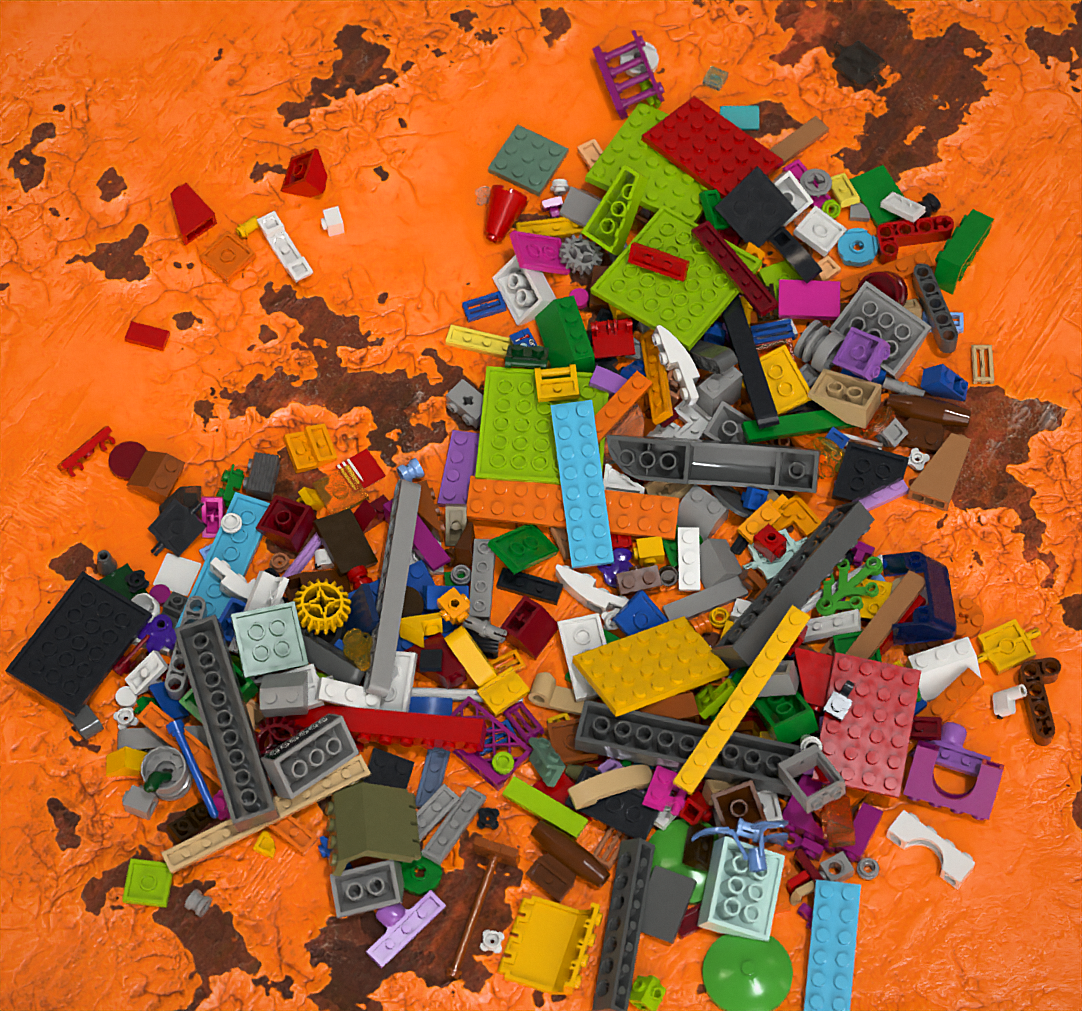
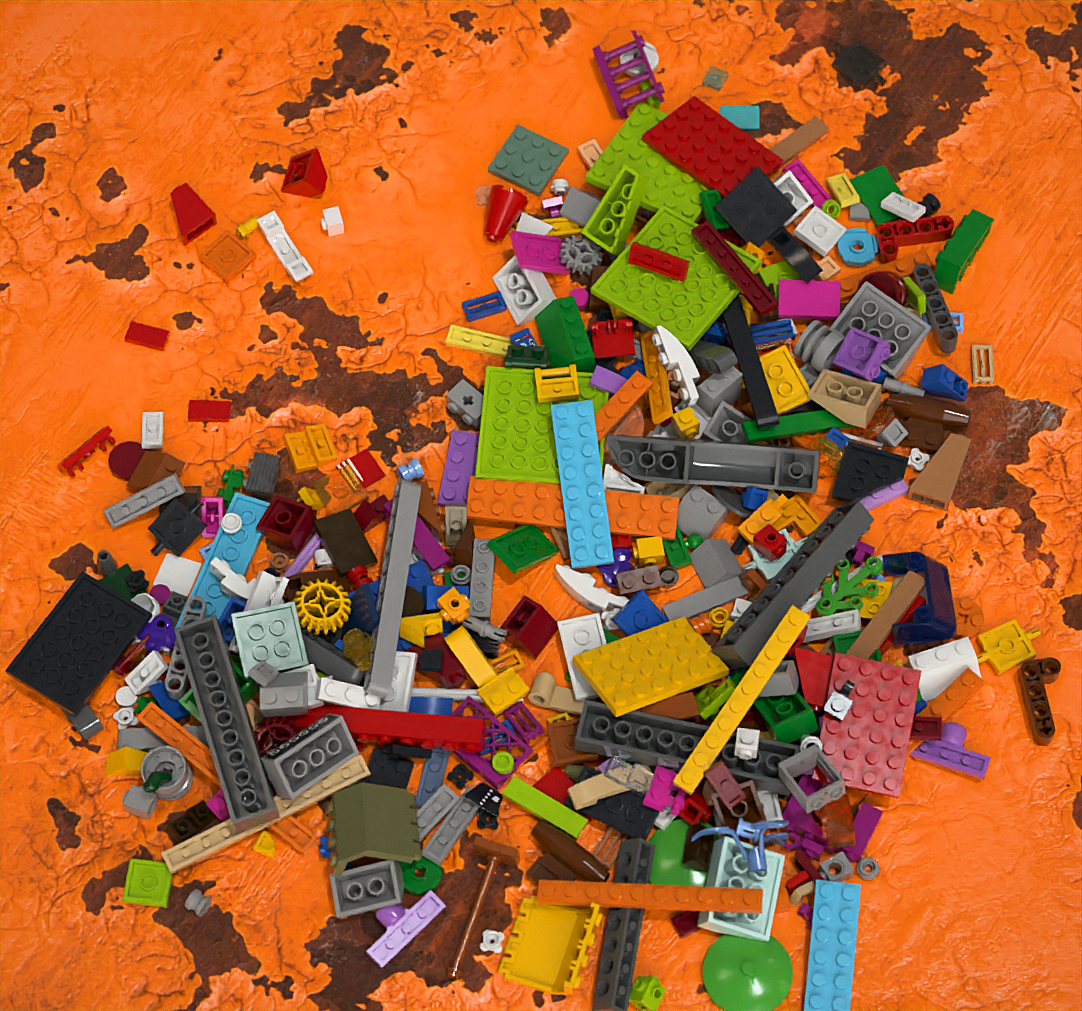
blue piece [166,719,219,819] -> none
black tile [496,567,563,606] -> none
sand green bracket [528,737,566,787] -> none
dark grey tile [641,865,697,944] -> none
white plate [677,527,700,591] -> none
light grey gear [800,169,832,198] -> none
white arch [886,810,976,890] -> none
magenta arch [903,740,1004,820] -> none
white piece [993,684,1027,720] -> none
none -> light grey tile [103,473,186,529]
none -> white plate [141,412,164,449]
none -> red tile [188,400,231,423]
none -> light grey tile [248,660,279,687]
none -> black tile [383,744,432,759]
none -> black plate [447,764,474,789]
none -> black sticker [463,783,503,816]
none -> white sticker [516,212,554,236]
none -> orange plate [537,880,763,914]
none -> clear slope [603,755,655,794]
none -> yellow brick [671,407,700,439]
none -> dark red plate [703,760,747,810]
none -> white bracket [734,728,760,759]
none -> lime tile [903,276,926,314]

